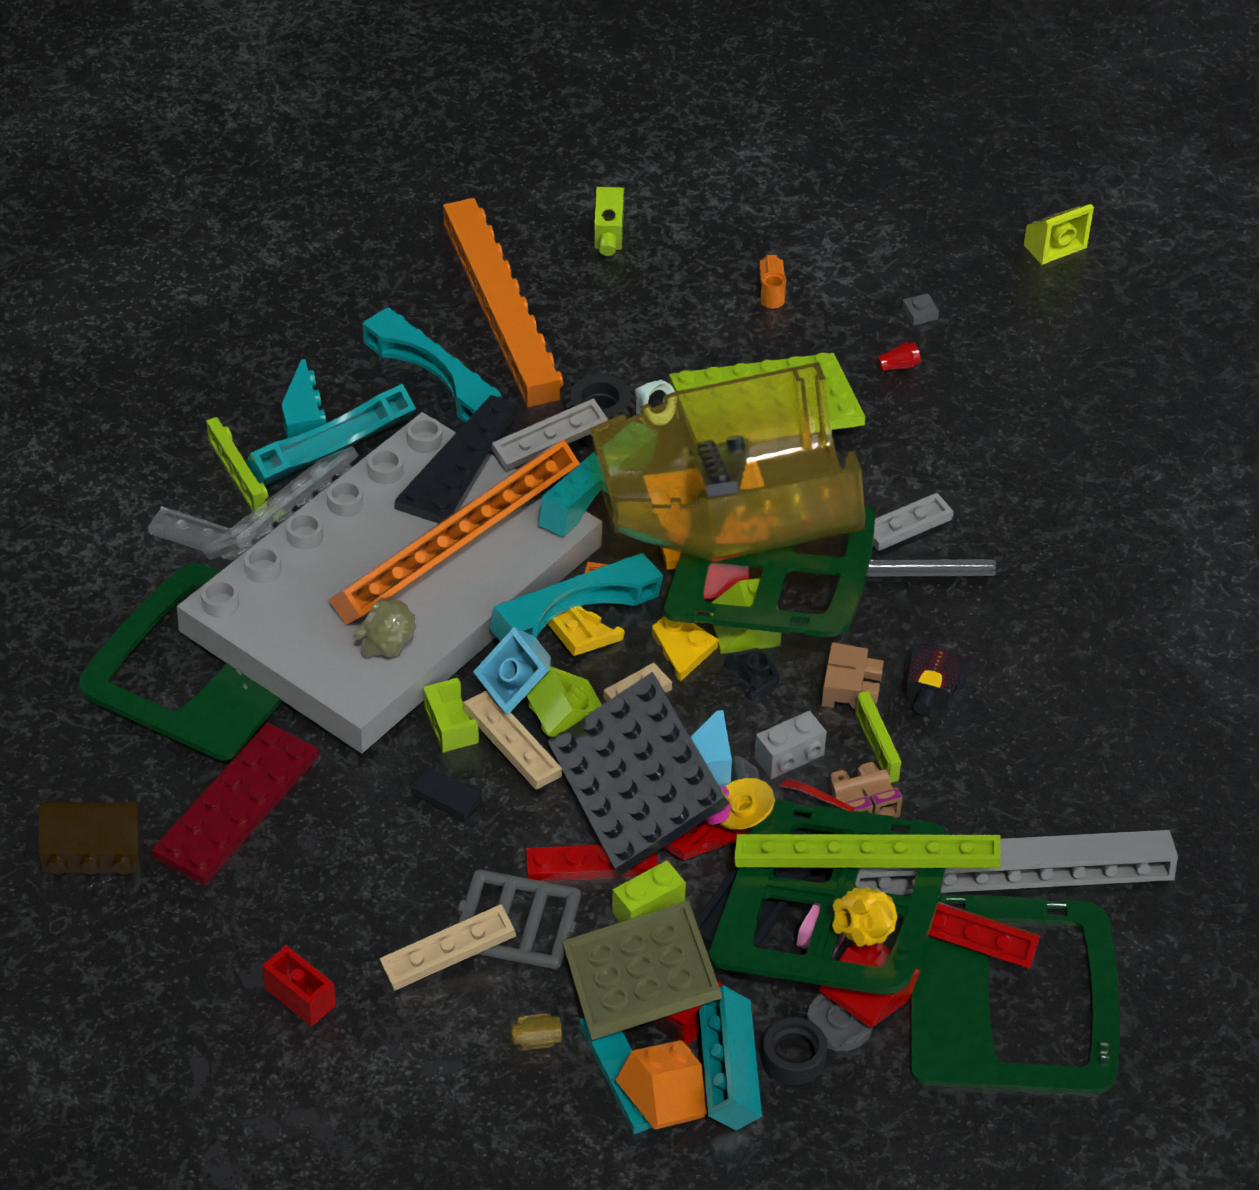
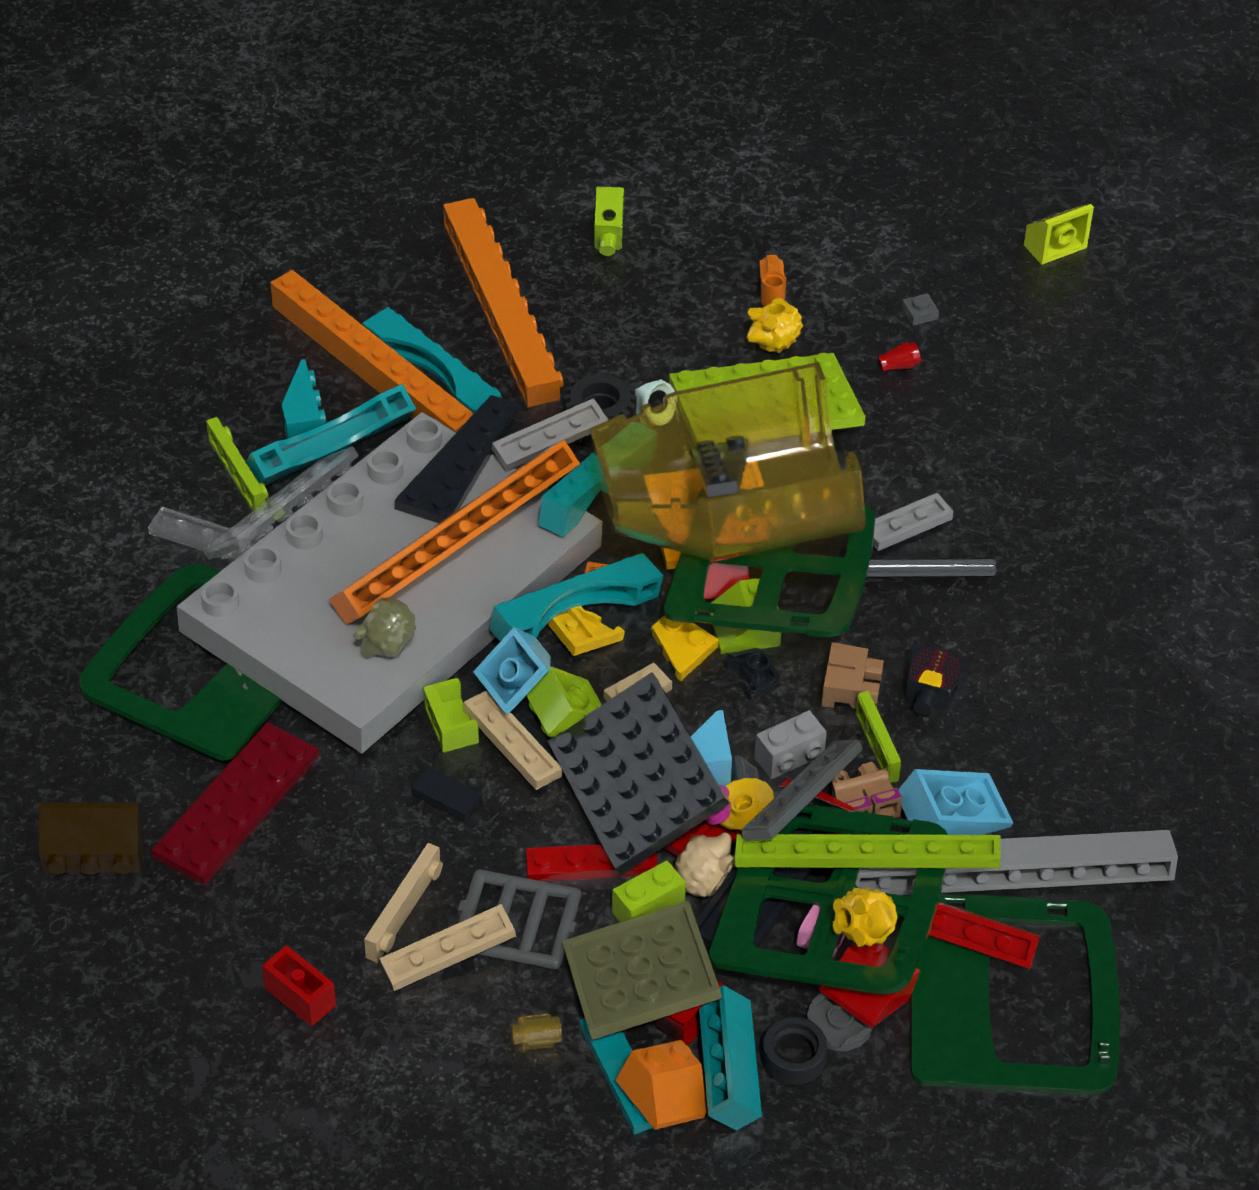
none -> orange brick [270,270,474,432]
none -> tan plate [364,843,443,963]
none -> tan animal [674,833,735,897]
none -> dark grey tile [742,739,863,841]
none -> yellow animal [747,298,803,353]
none -> medium azure slope [898,769,1014,835]

